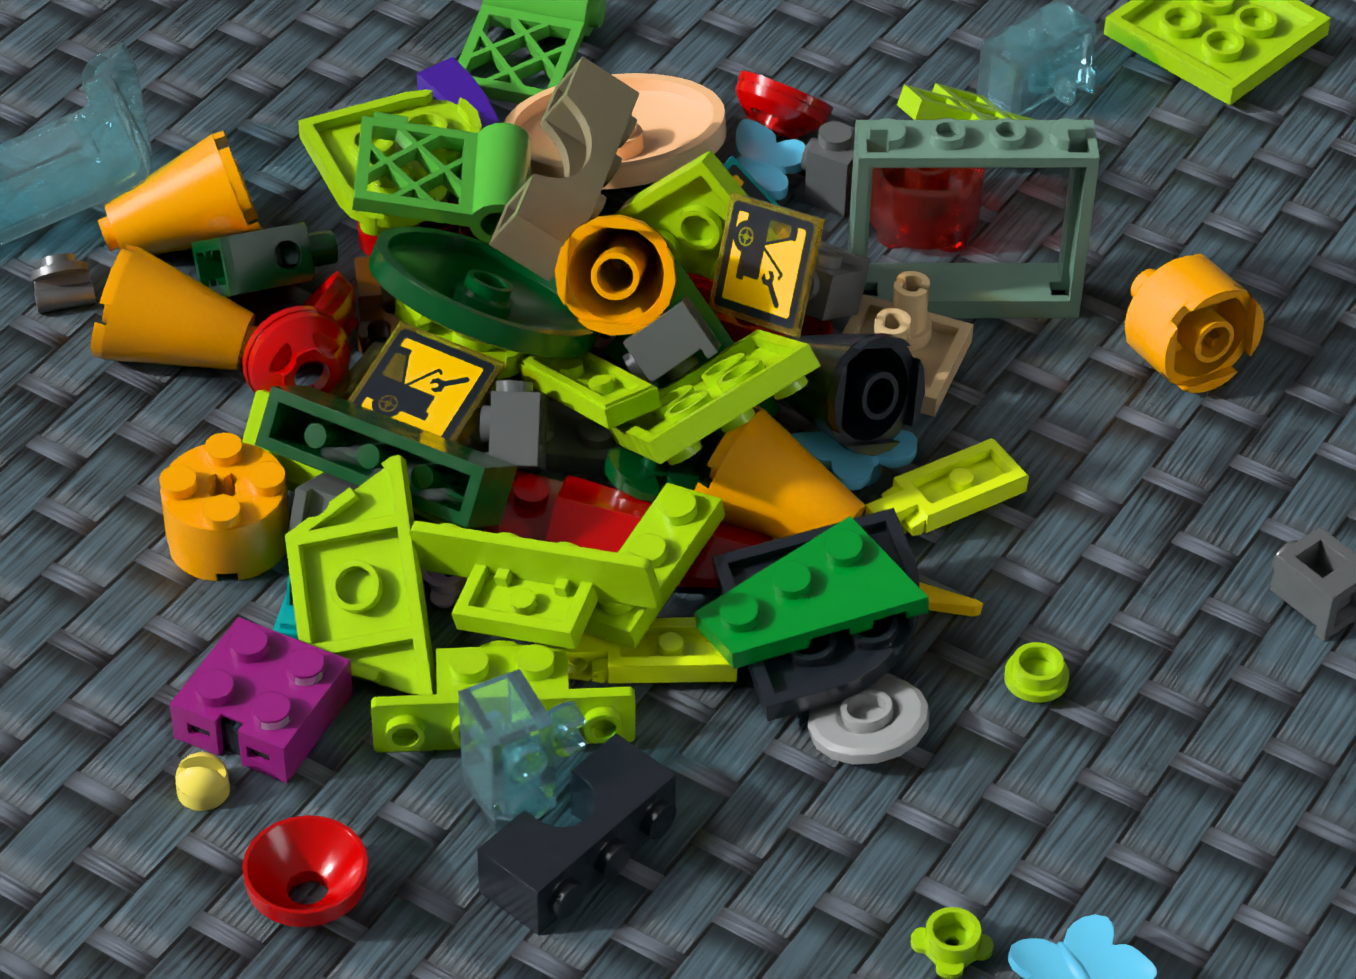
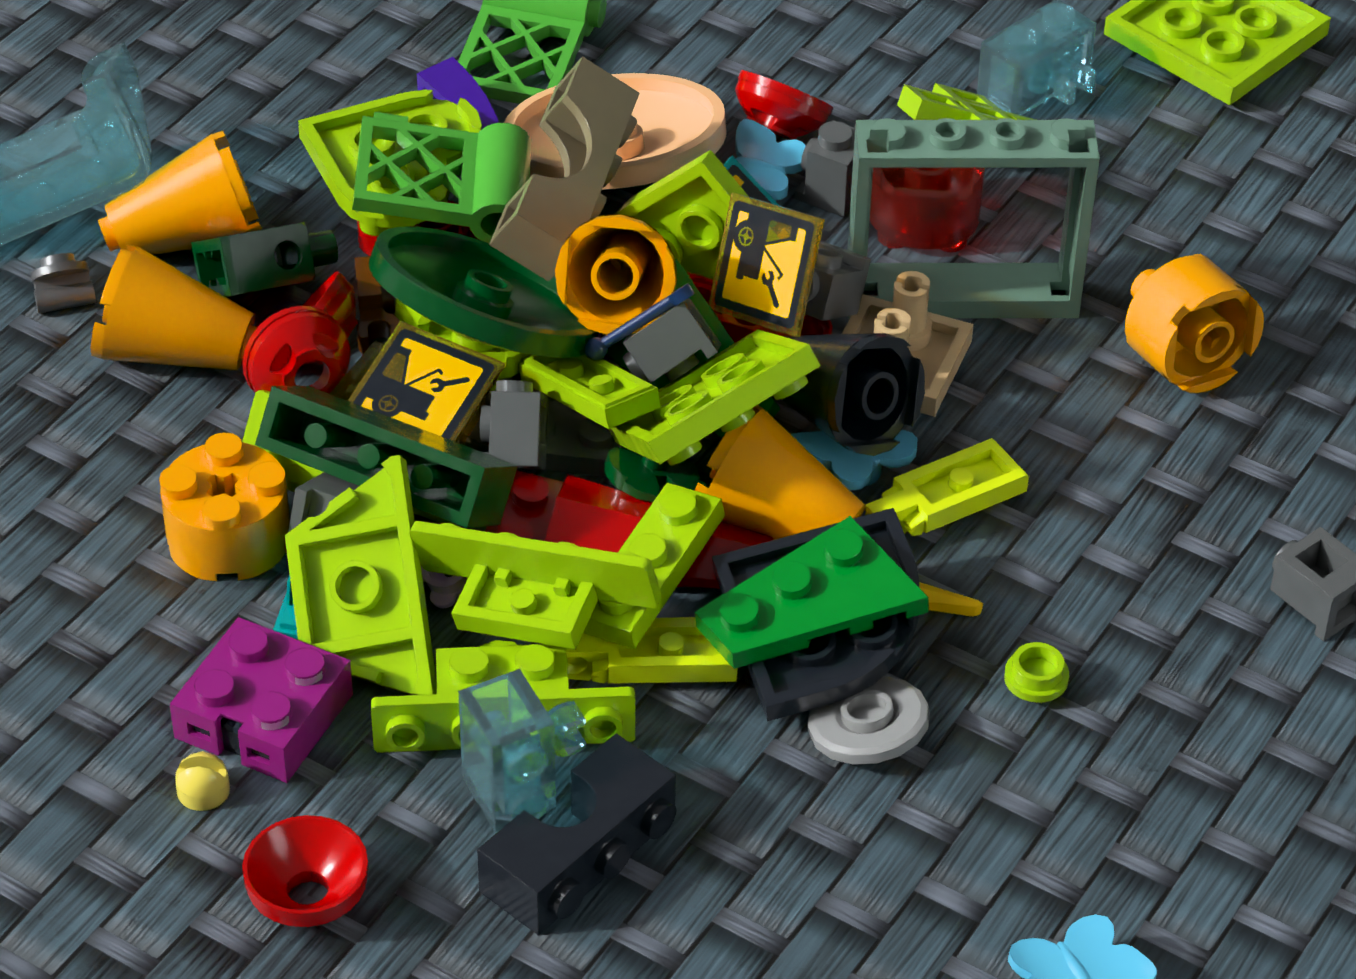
lime plate [910,907,994,979] -> none
none -> dark blue hinge [584,283,695,361]

